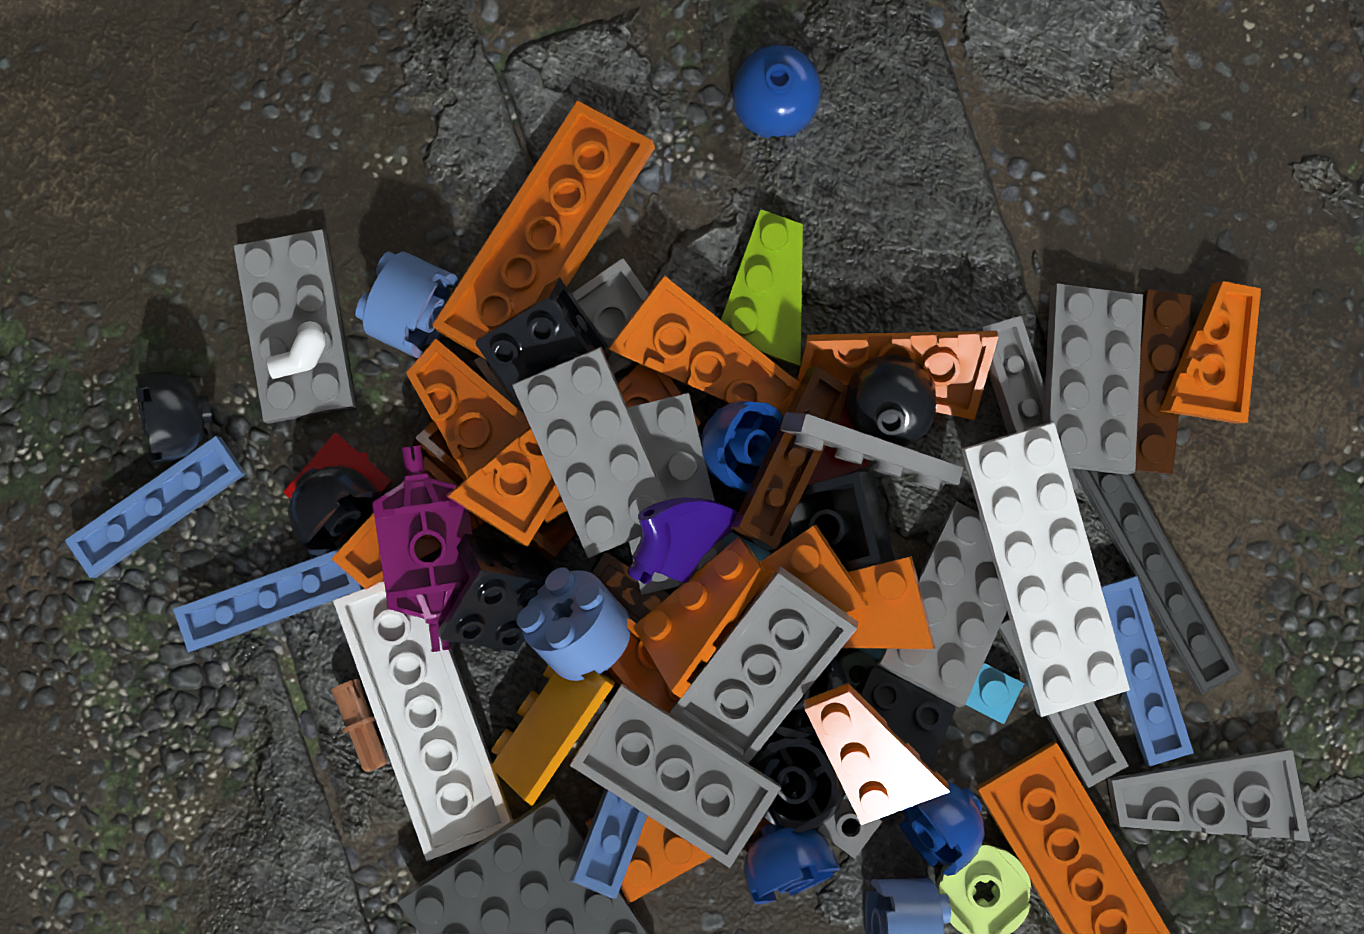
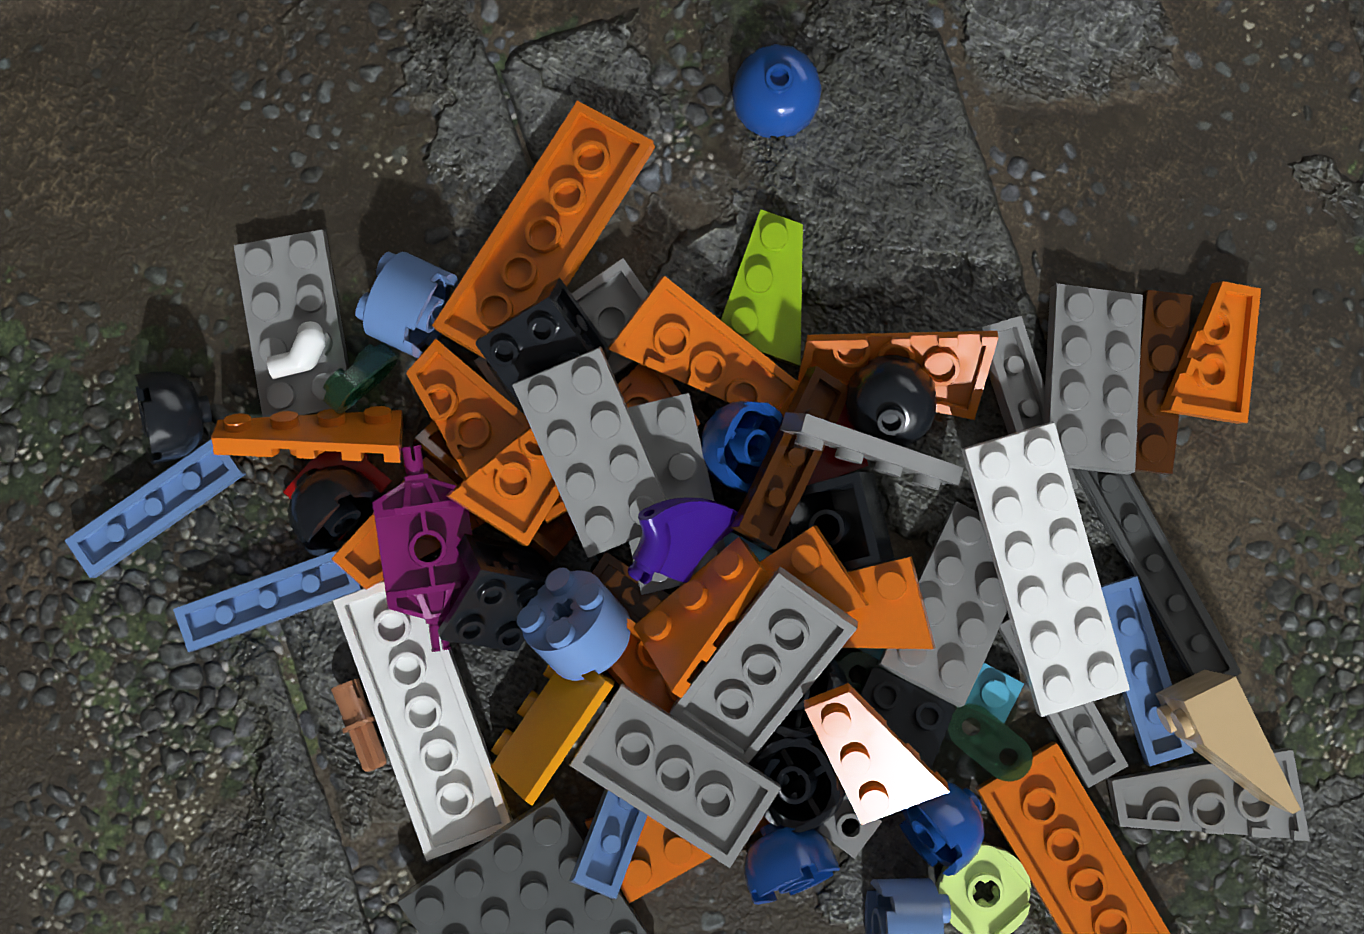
none -> orange wing [211,406,404,463]
none -> clear green plate [323,343,399,414]
none -> clear green plate [948,703,1033,782]
none -> tan slope [1155,670,1301,814]

